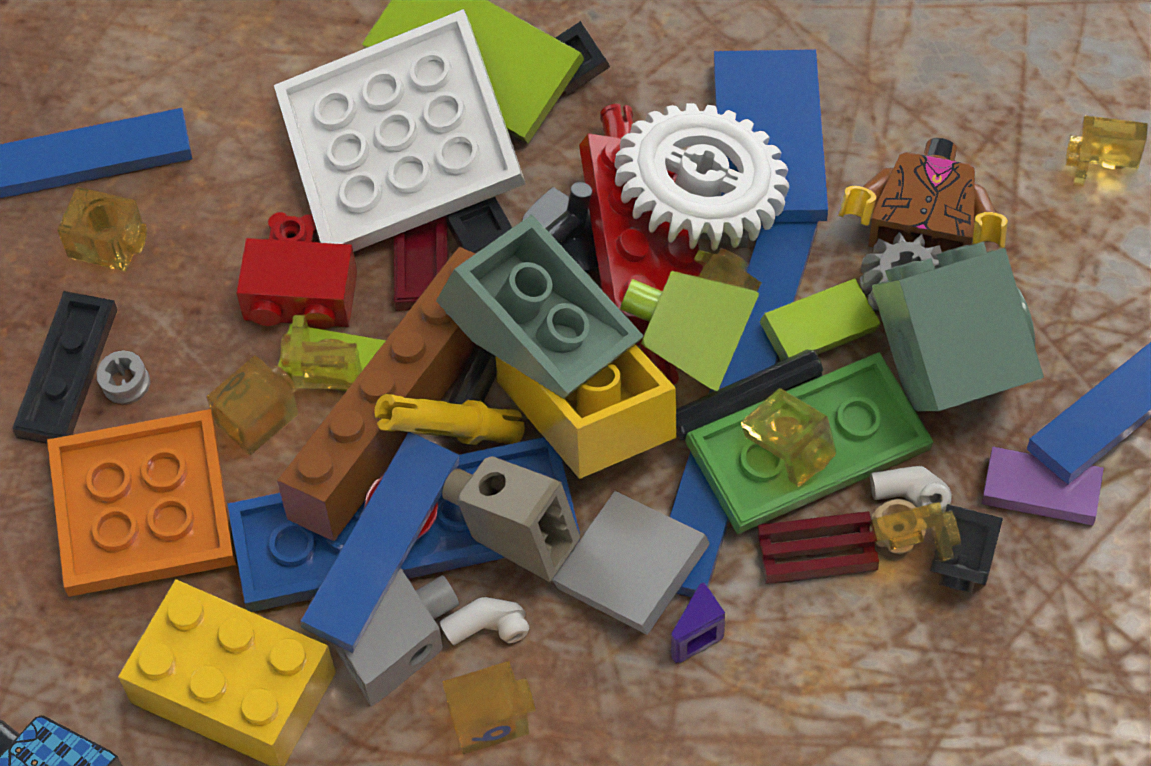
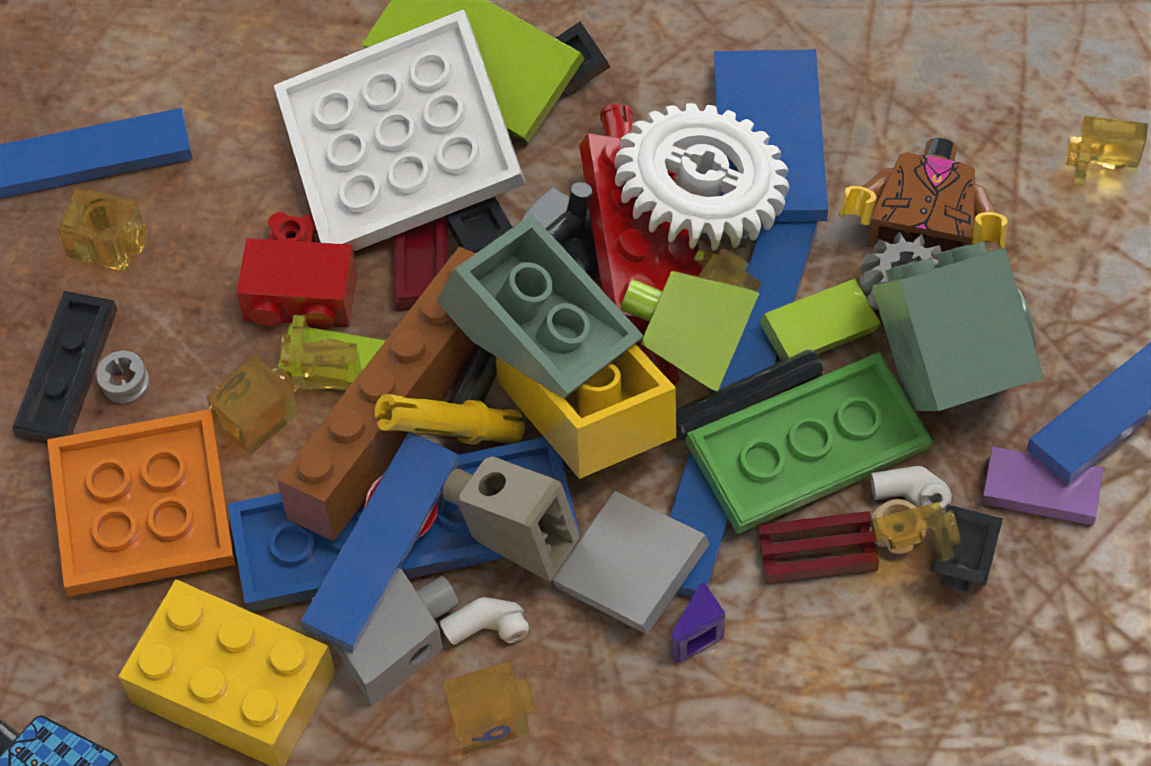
clear yellow bracket [741,388,836,486] -> none

